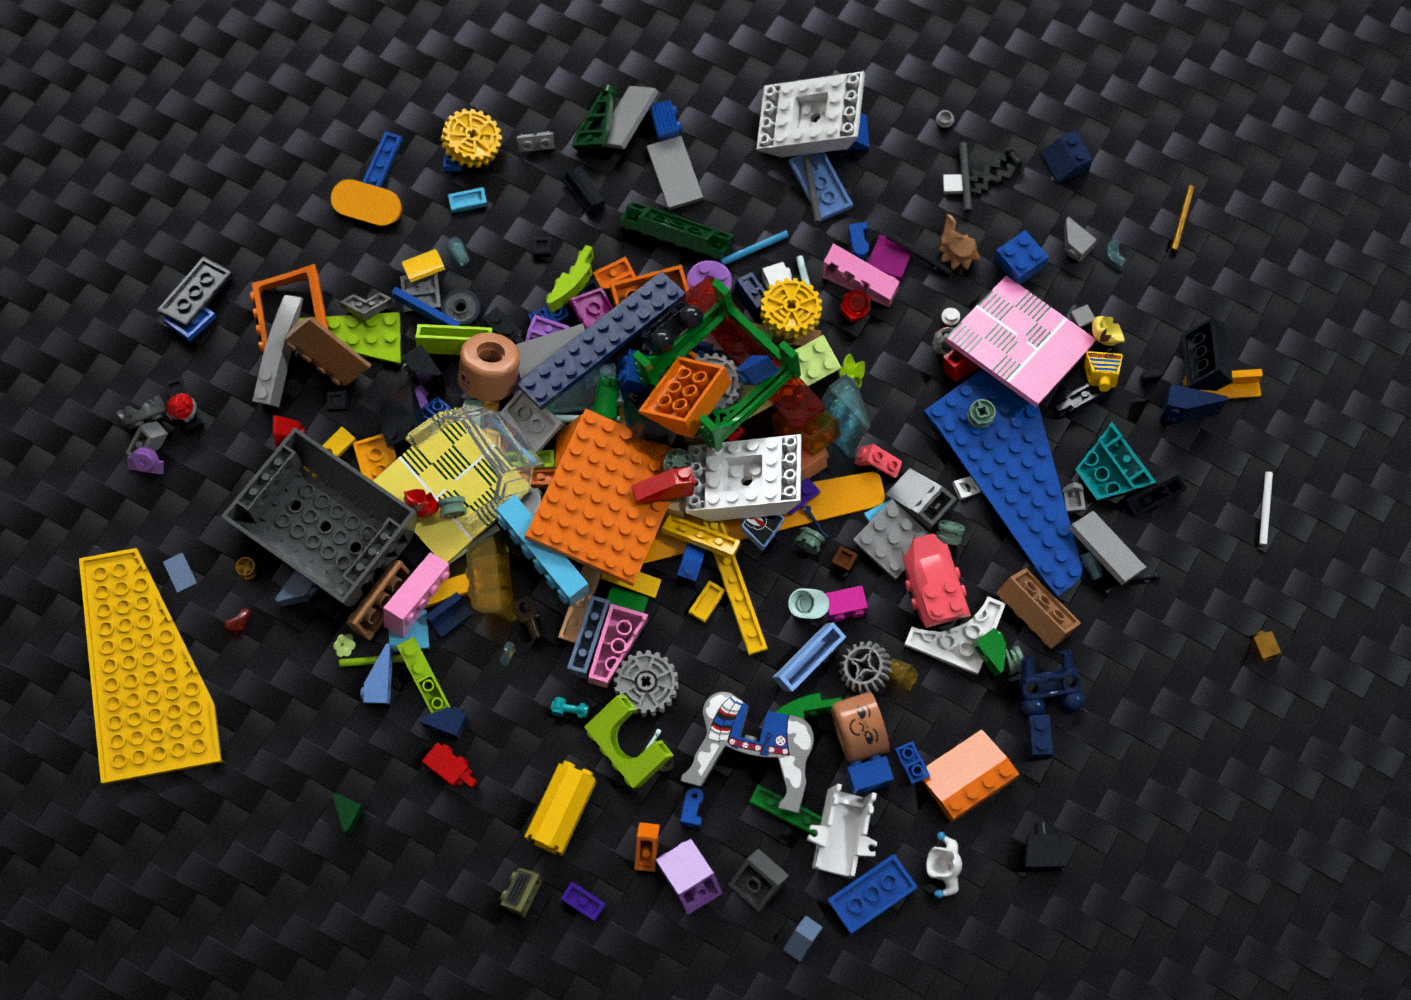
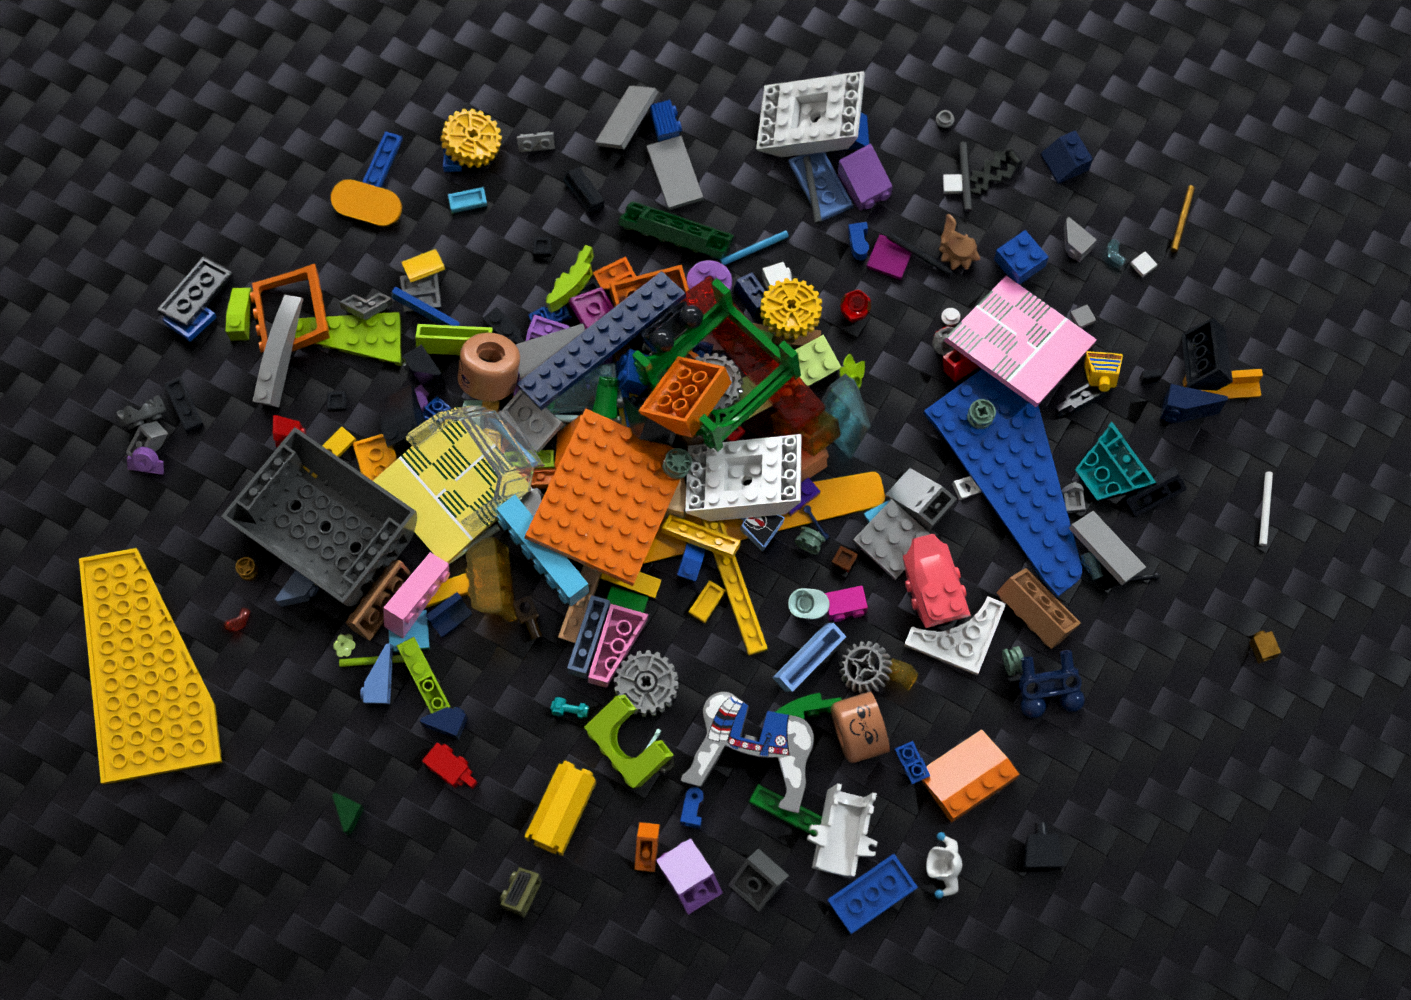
sand blue sticker [163,553,197,593] -> none
red piece [166,393,197,422] -> none
medium nougat slope [283,317,371,386] -> none
red hair [404,489,439,518] -> none
sand green wheel [438,496,467,519] -> none
dark grey wheel [440,289,481,326] -> none
clear light blue cone [445,237,470,265] -> none
clear light blue tile [500,641,516,666] -> none
dark purple plate [561,882,606,922] -> none
dark green plate [572,85,617,150] -> none
red slope [632,466,695,503] -> none
blue slope [735,355,779,385] -> none
sand blue slope [783,916,823,962] -> none
light aqua wheel [796,256,810,286] -> none
bright pink wedge [822,243,900,307] -> none
blue brick [845,754,894,795] -> none
coral bracket [855,444,902,478] -> none
sand green wheel [935,520,965,545] -> none
green slope [971,628,1006,676] -> none
dark blue brick [1027,715,1053,760] -> none
light yellow hair [1092,316,1125,346] -> none
none -> lime slope [225,288,251,340]
none -> medium lavender slope [838,144,892,211]
none -> white tile [1130,252,1157,278]

